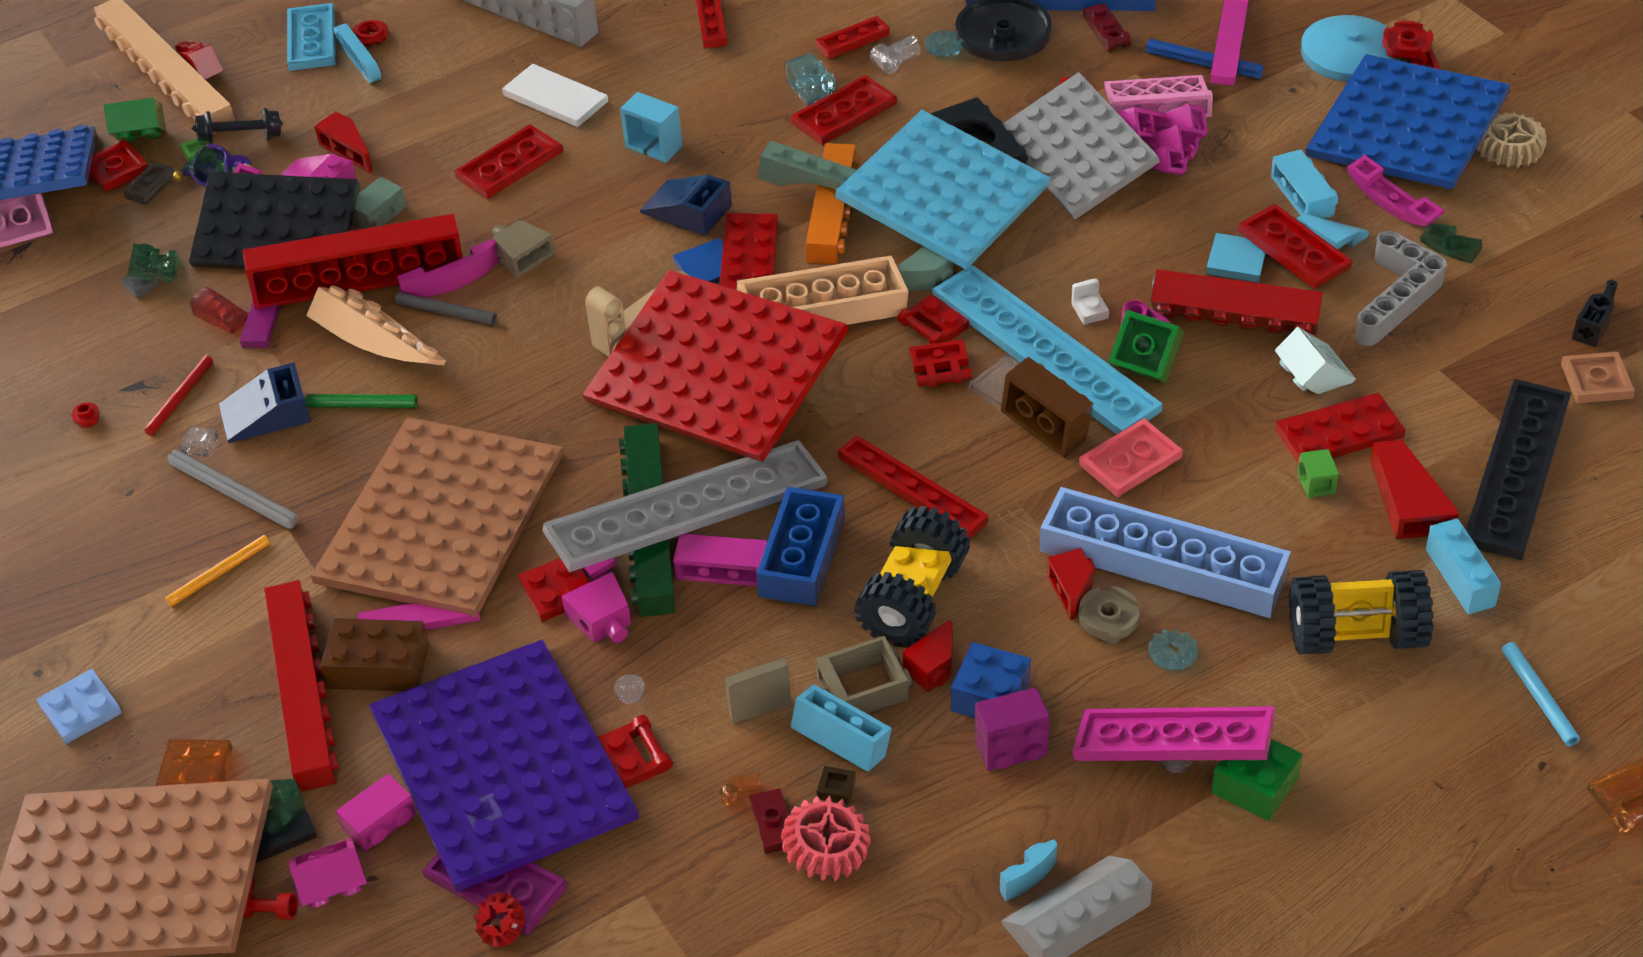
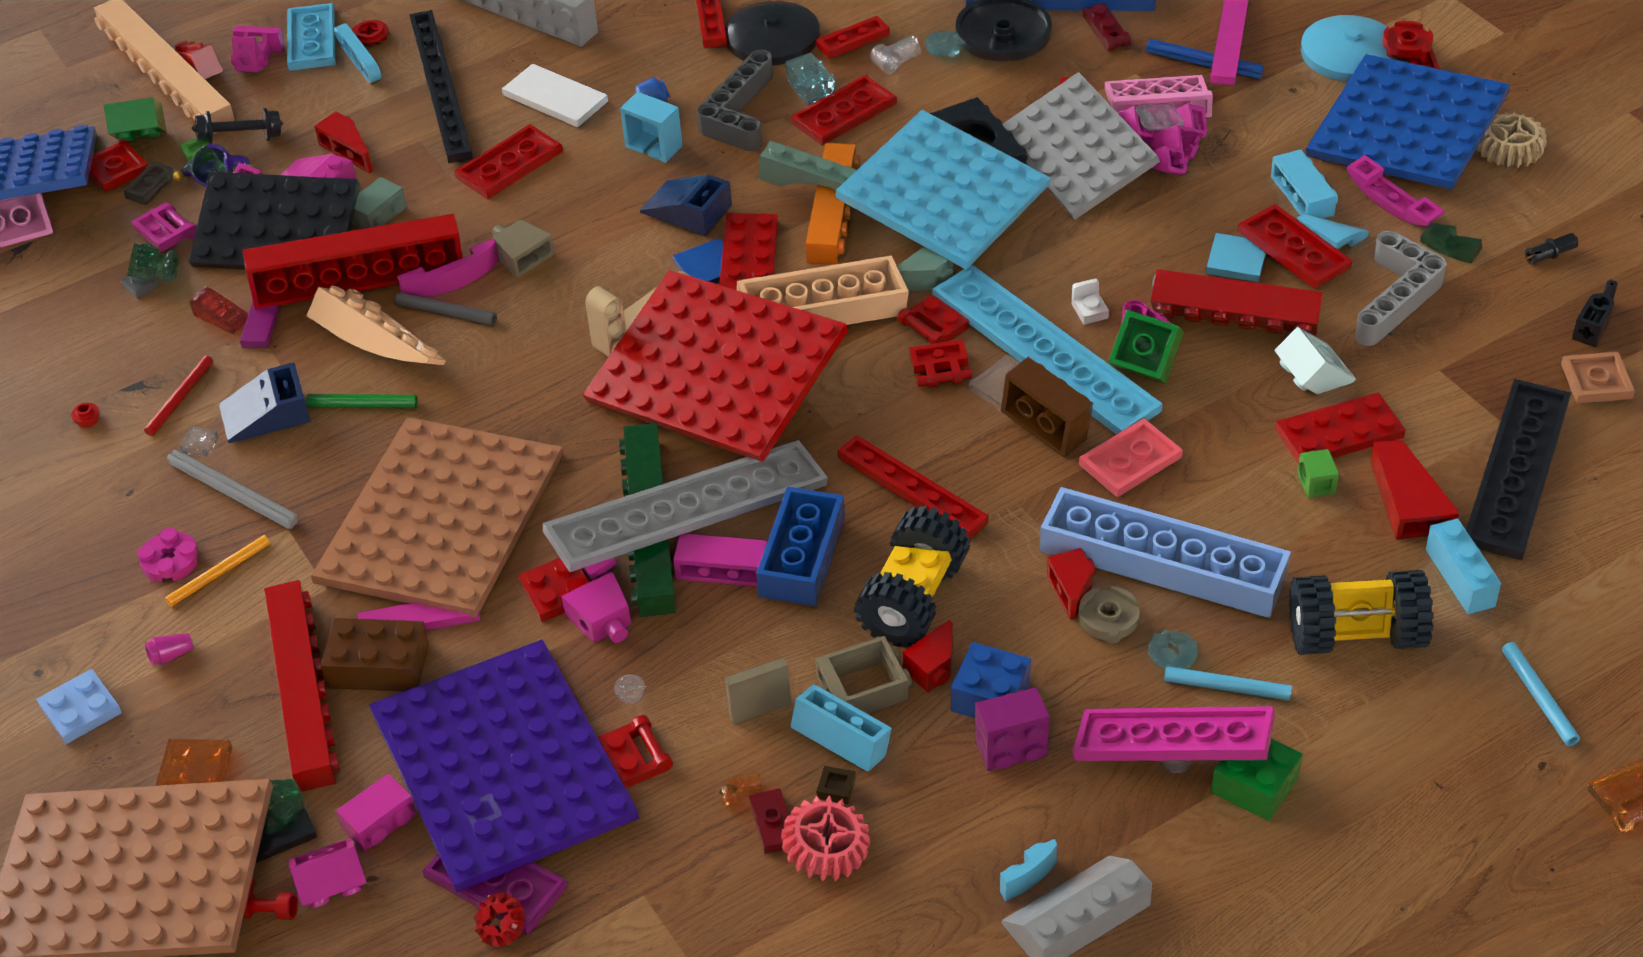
none -> dark pink plate [131,202,197,252]
none -> dark pink plate [137,528,199,582]
none -> dark pink cone [145,633,193,666]
none -> dark pink tile [231,26,285,72]
none -> black plate [409,10,473,164]
none -> blue head [635,77,671,103]
none -> dark grey beam [697,50,773,151]
none -> black dish [725,1,820,66]
none -> clear plate [1135,104,1185,130]
none -> medium azure piece [1164,666,1292,701]
none -> black axle [1524,233,1579,265]

